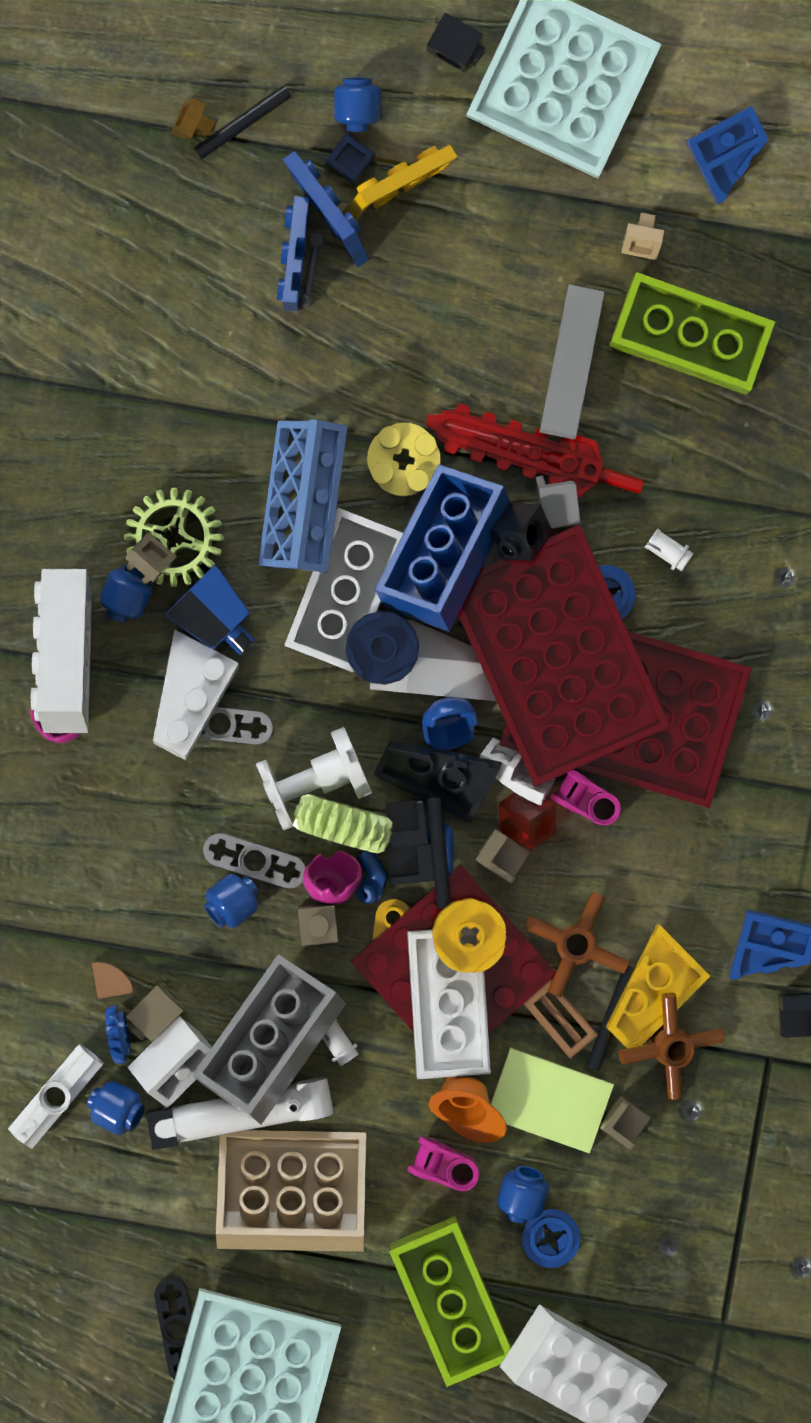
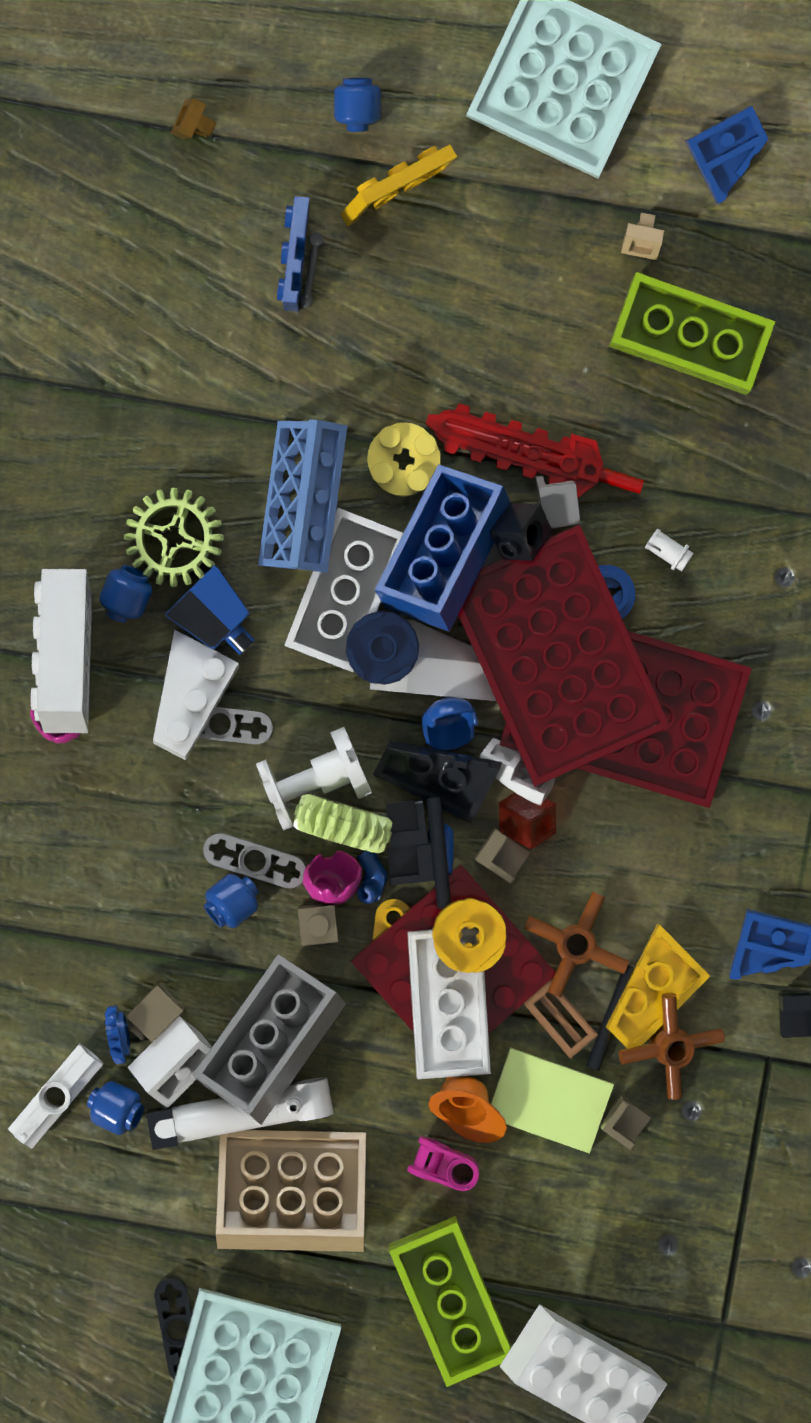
medium nougat tile [92,961,135,999] -> none
dark tan tile [125,533,177,584] -> none
black bar [194,85,291,160] -> none
blue wing [283,151,369,268] -> none
white pin [322,1019,359,1066] -> none
dark blue tile [325,132,376,185] -> none
black brick [426,13,486,73] -> none
blue head [497,1166,549,1224] -> none
blue gear [522,1208,580,1268] -> none
light grey slope [539,284,604,440] -> none
dark pink piece [549,770,621,826] -> none

